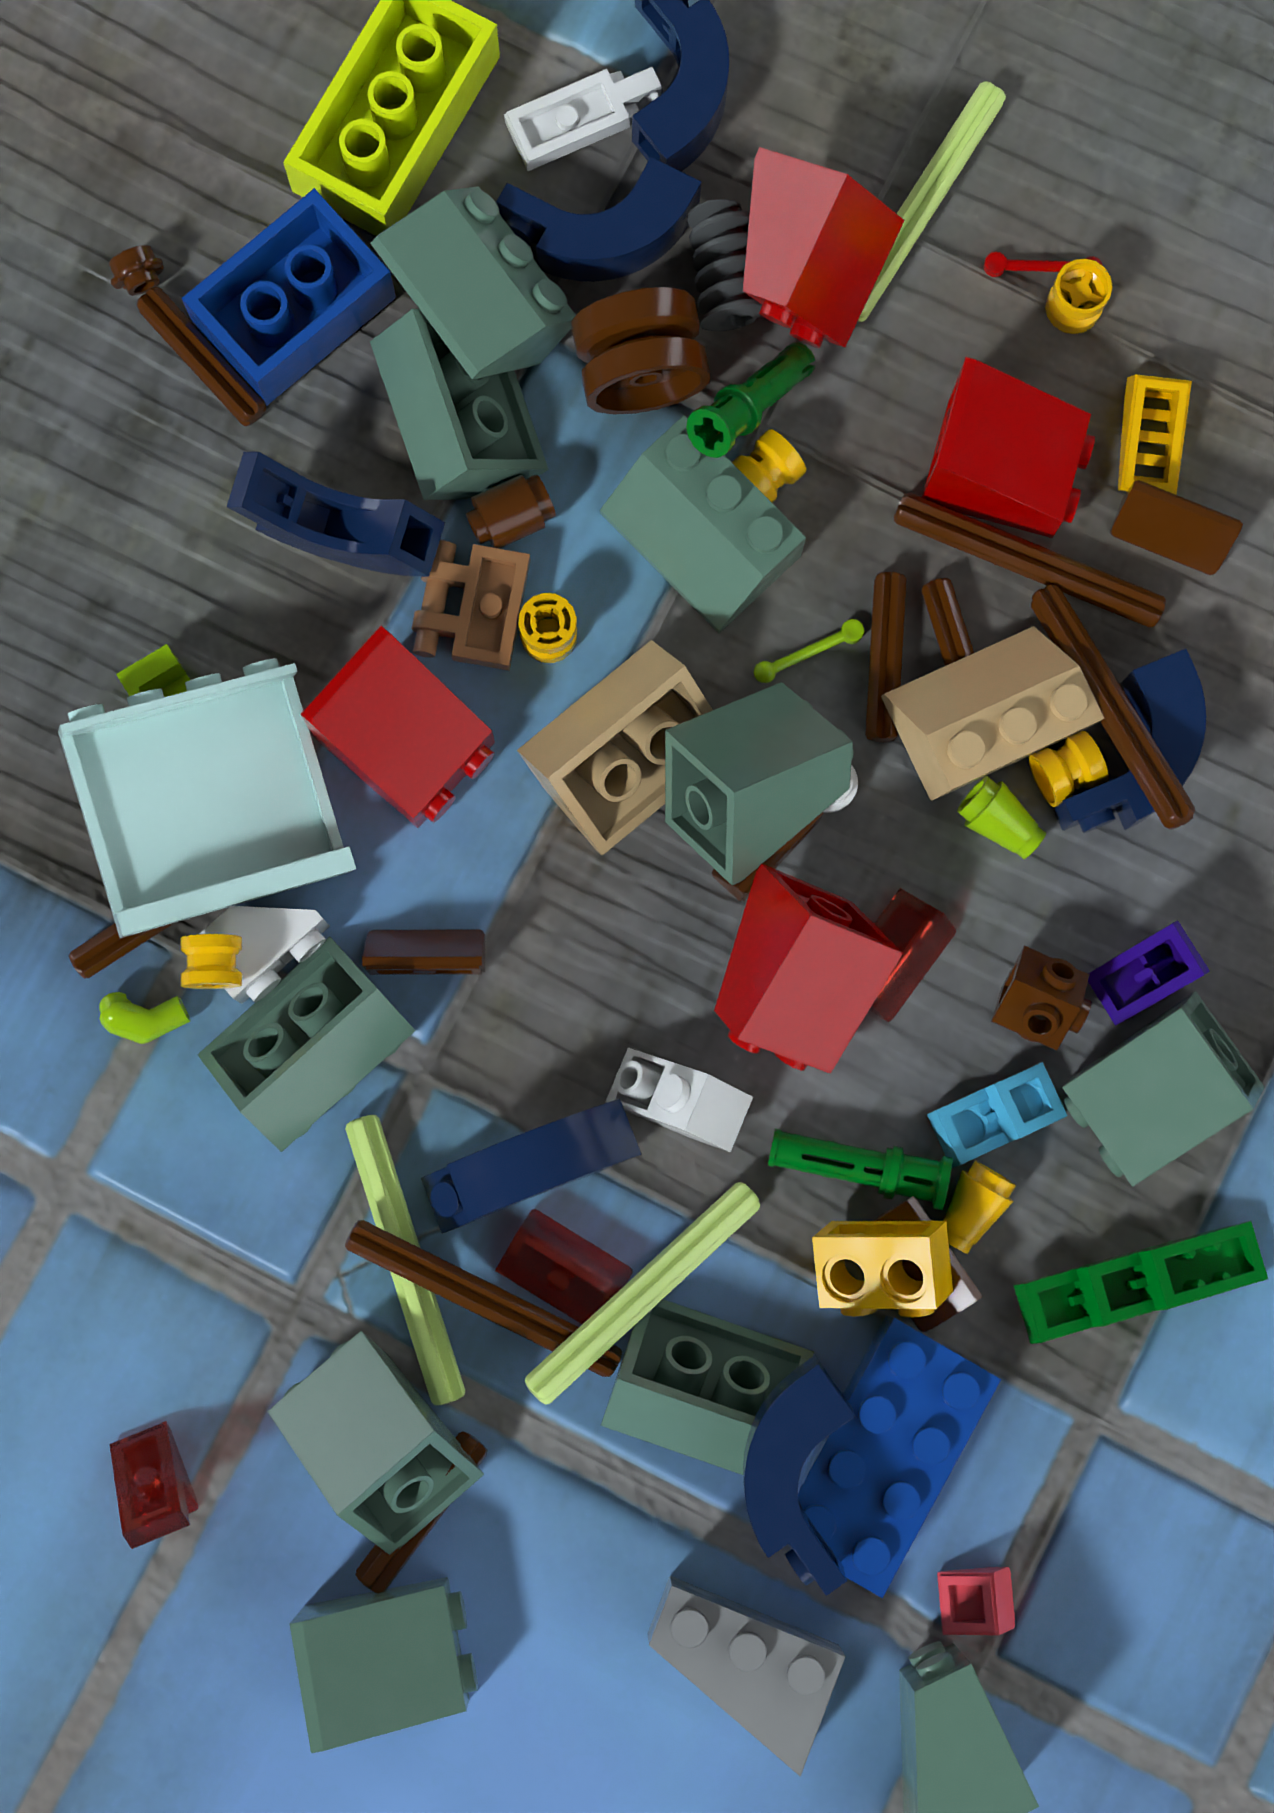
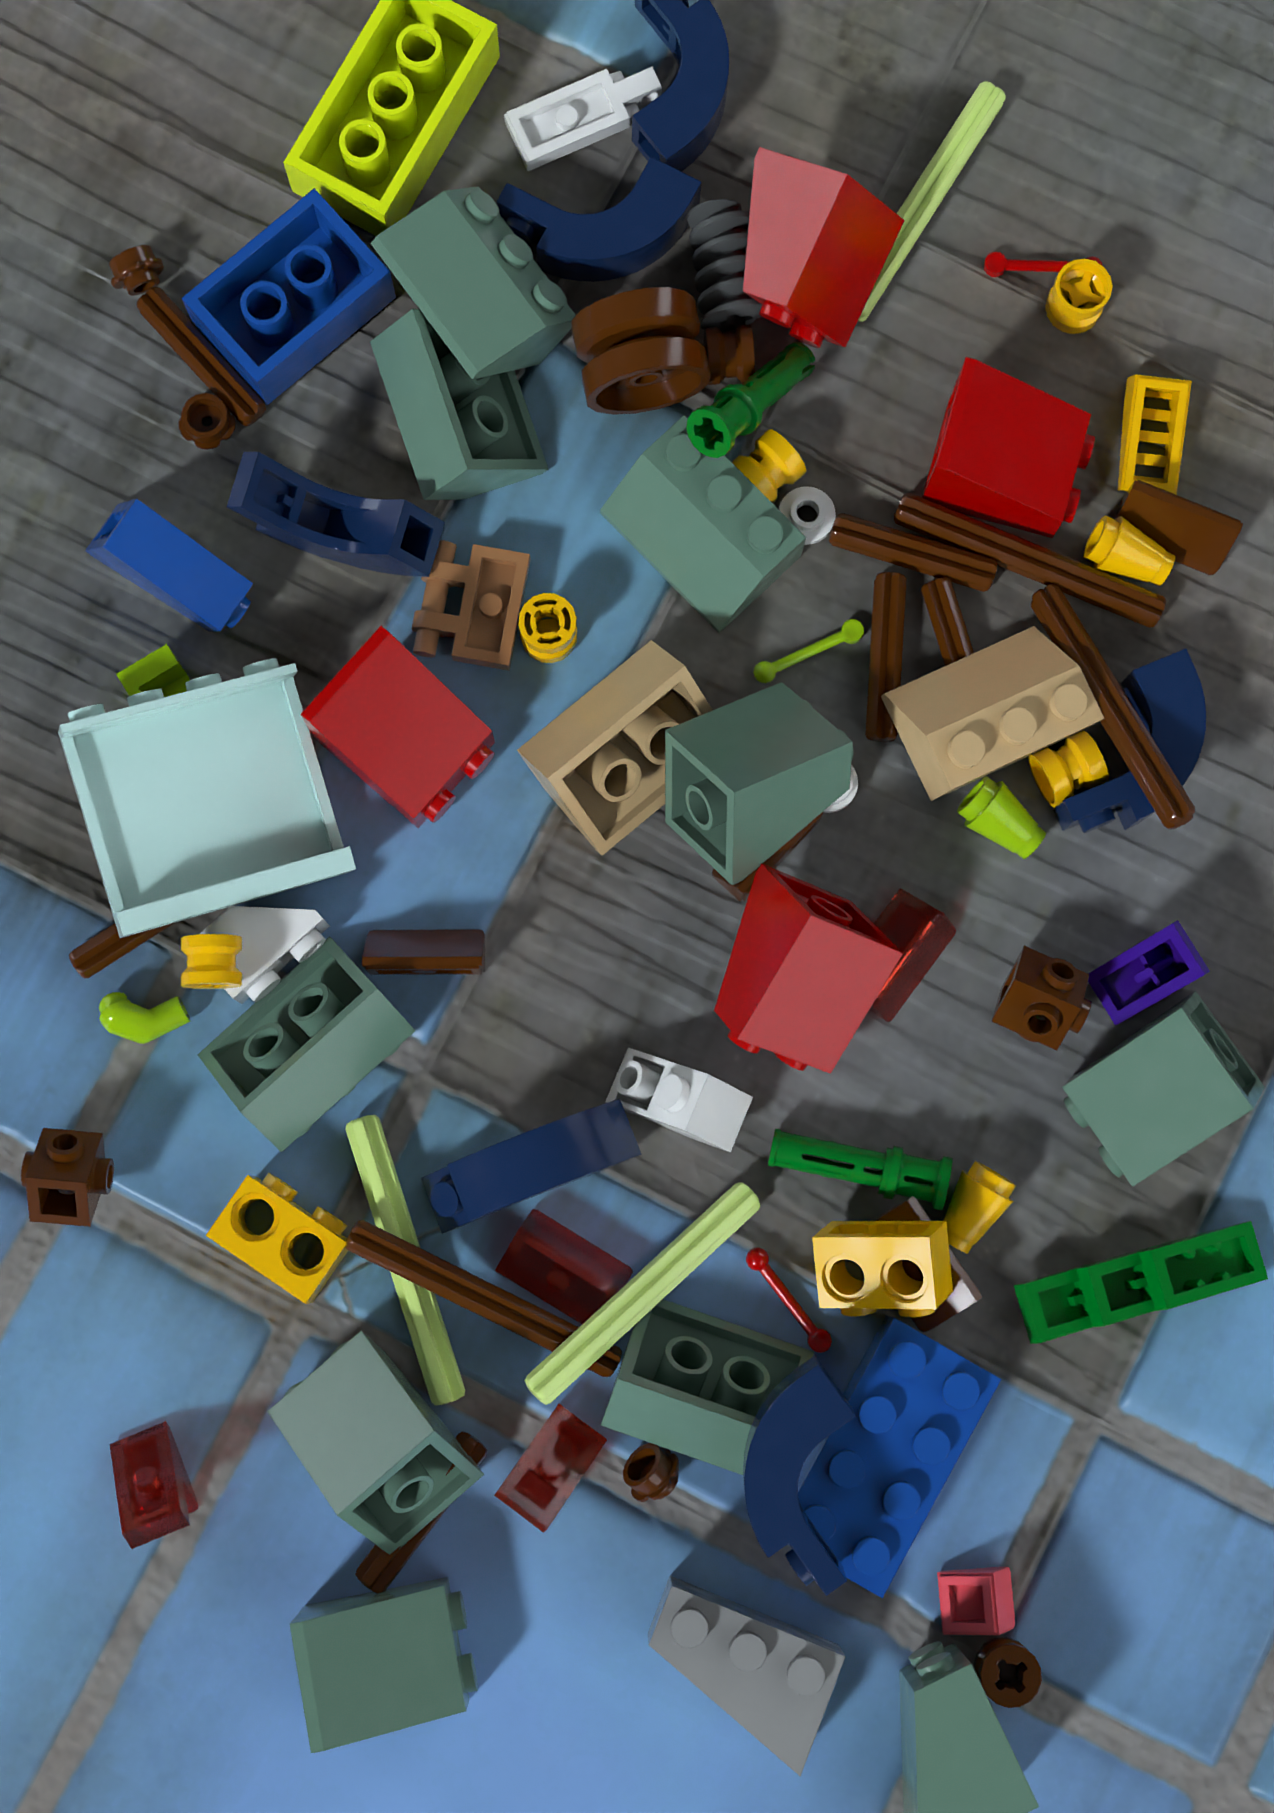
reddish brown brick [466,474,556,549] -> none
medium azure slope [927,1062,1068,1168] -> none
none -> reddish brown brick [21,1128,114,1227]
none -> blue slope [85,498,253,632]
none -> reddish brown plate [179,393,236,450]
none -> yellow brick [206,1172,348,1304]
none -> clear red slope [494,1404,607,1533]
none -> reddish brown plate [623,1443,679,1502]
none -> reddish brown wheel [704,325,755,385]
none -> red hinge [746,1247,832,1353]
none -> white plate [779,487,836,545]
none -> reddish brown axle [829,513,997,592]
none -> reddish brown wheel [973,1637,1042,1708]
none -> yellow cone [1084,515,1175,586]

